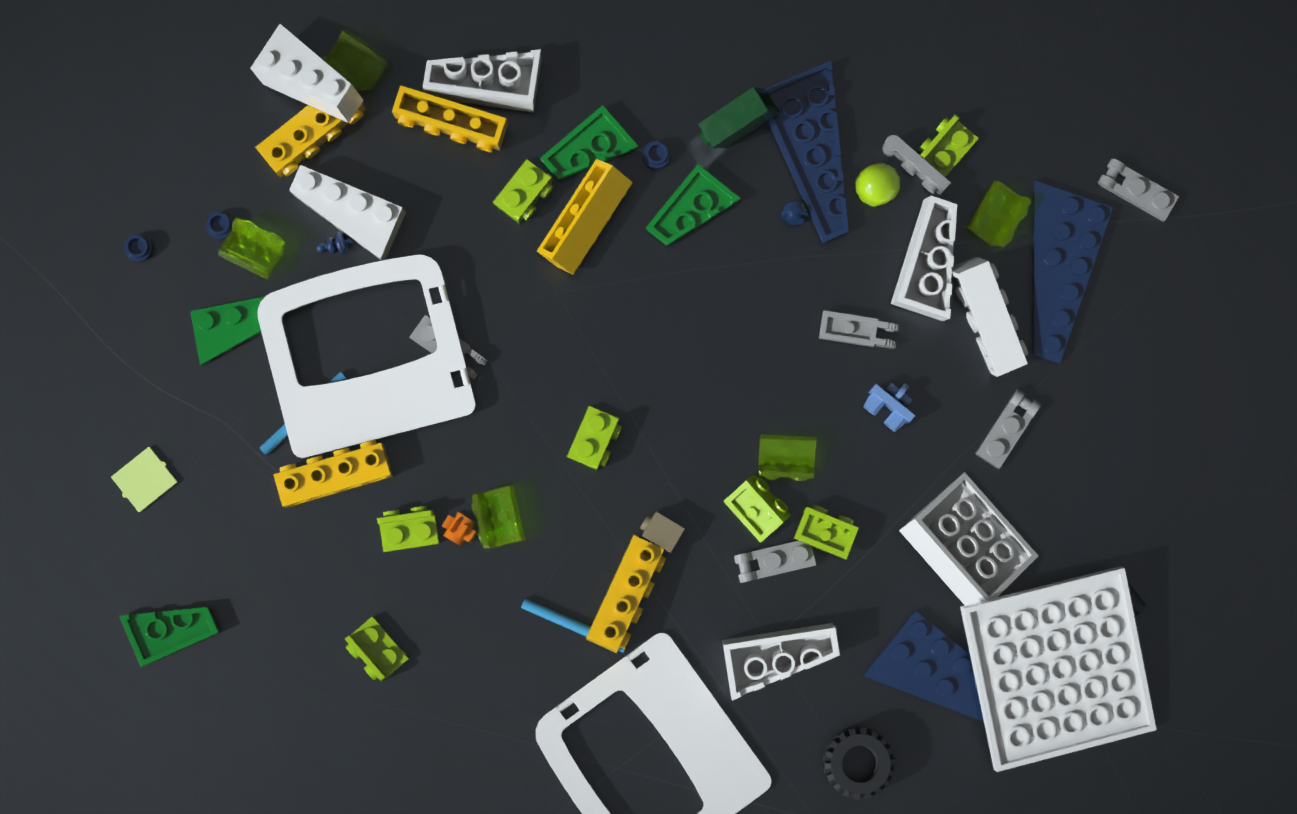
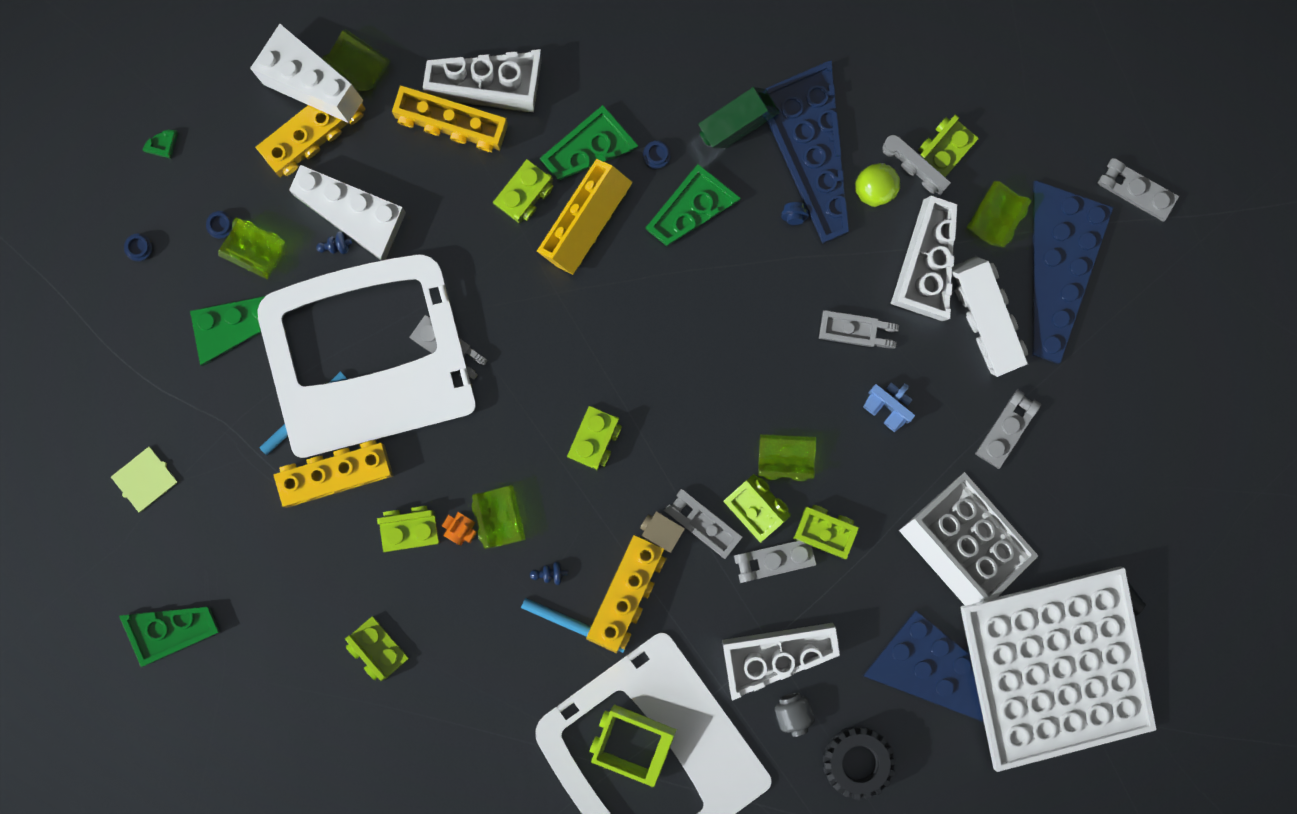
none -> green tile [143,130,178,159]
none -> dark blue hair [530,562,568,585]
none -> lime window [589,704,677,787]
none -> light grey plate [664,489,742,559]
none -> dark grey head [775,692,815,736]

